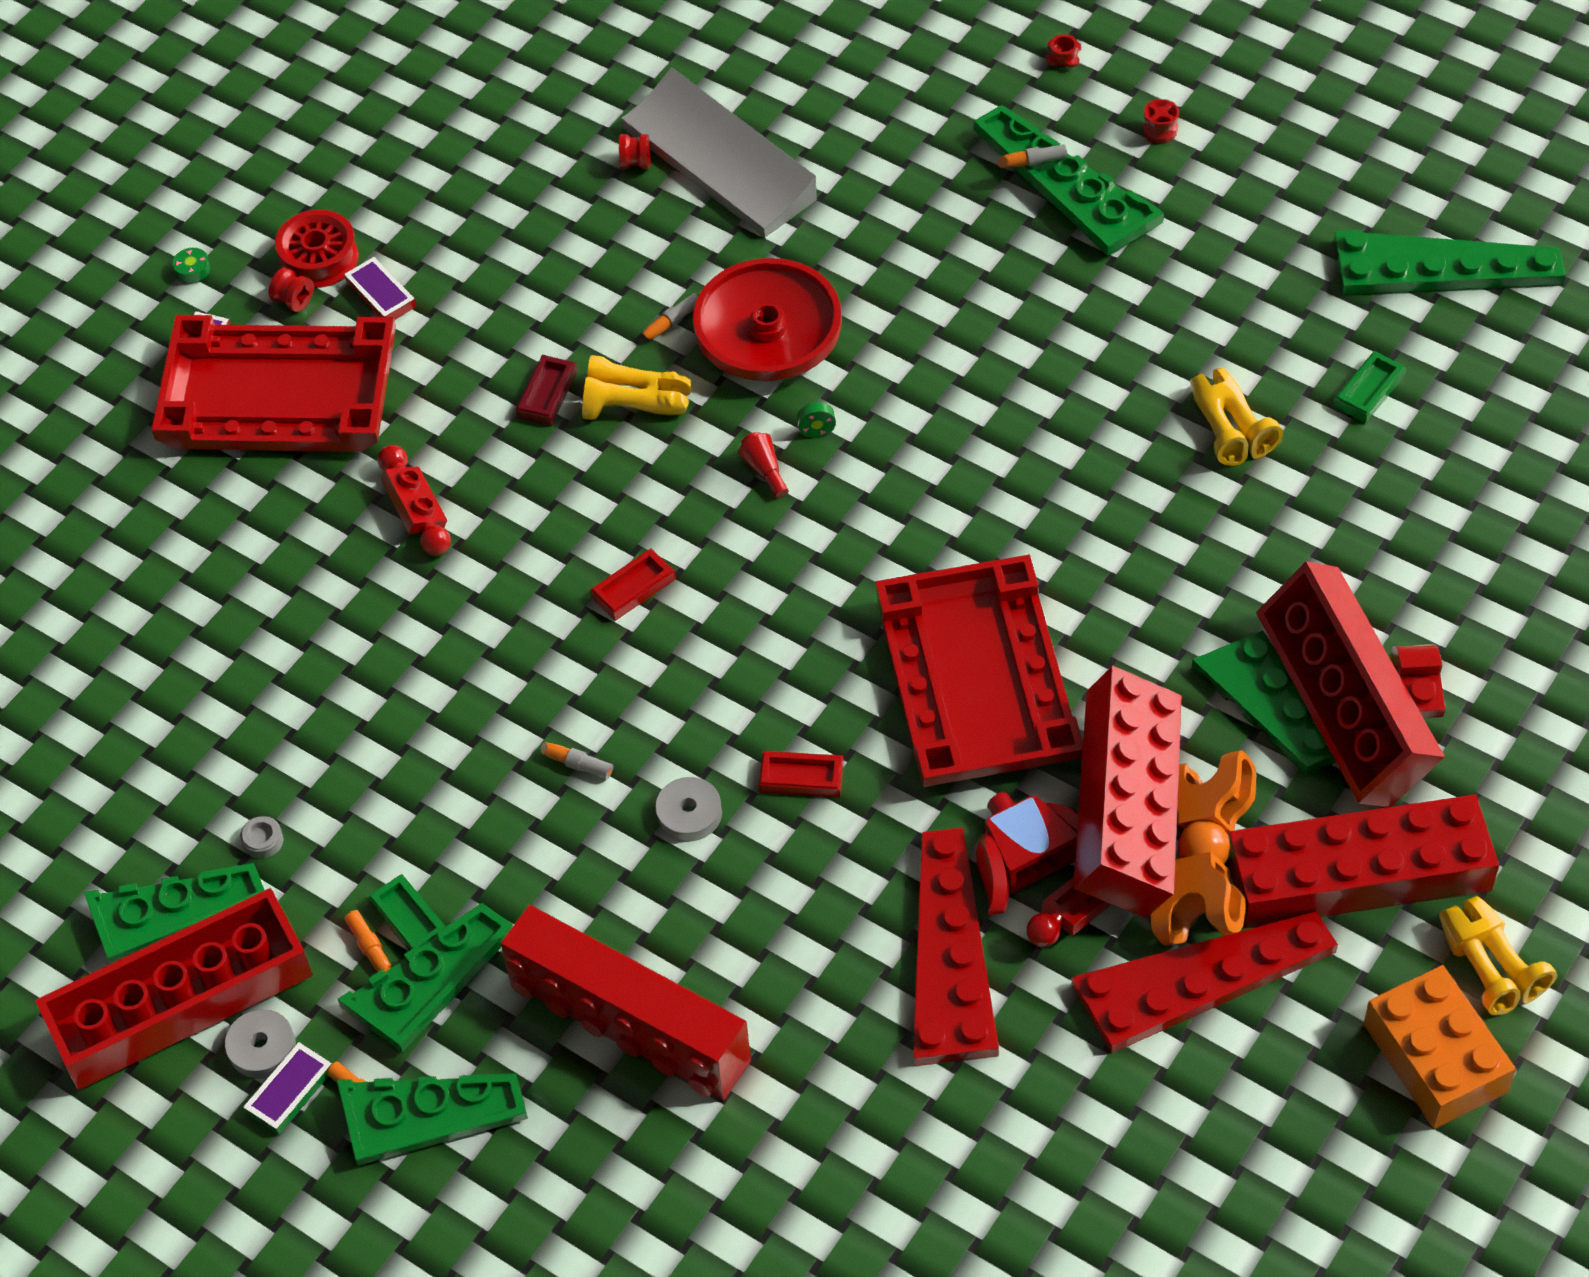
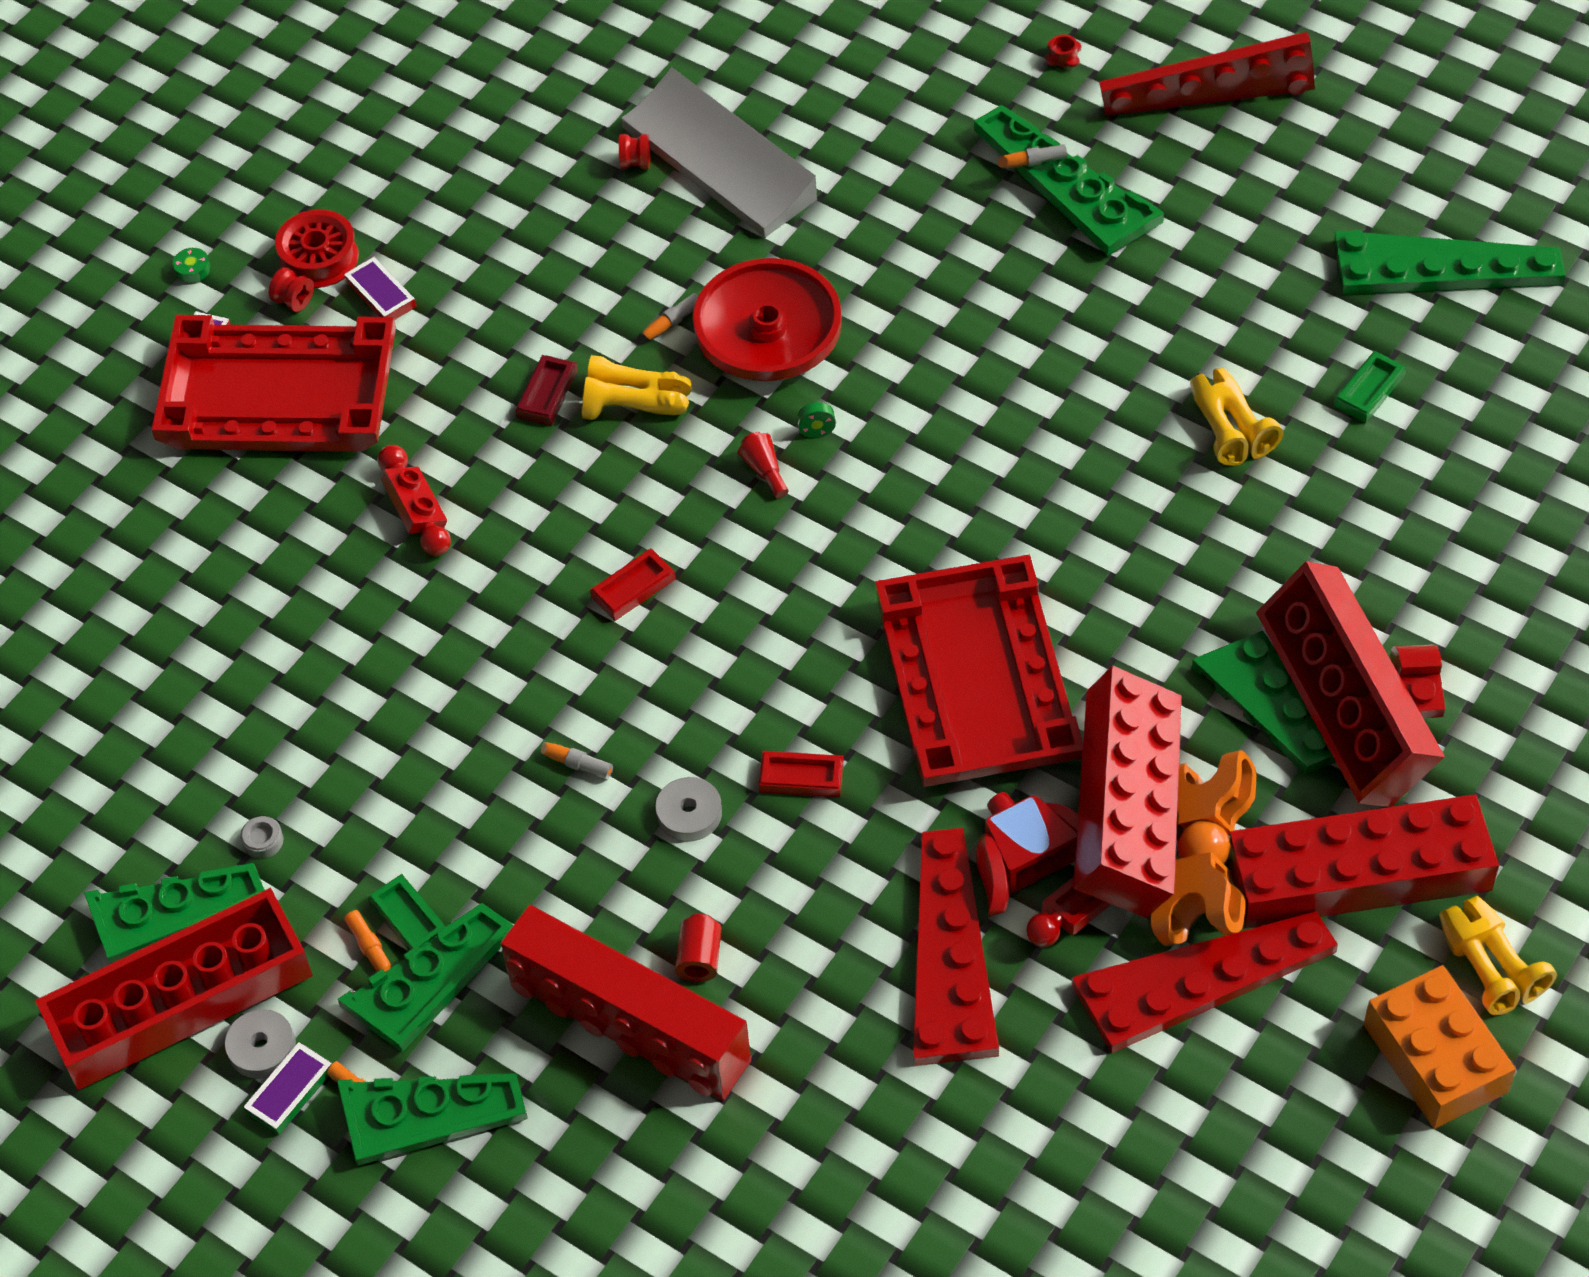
red wheel [1142,99,1179,144] -> none
none -> red brick [675,913,722,982]
none -> red wing [1099,31,1315,116]

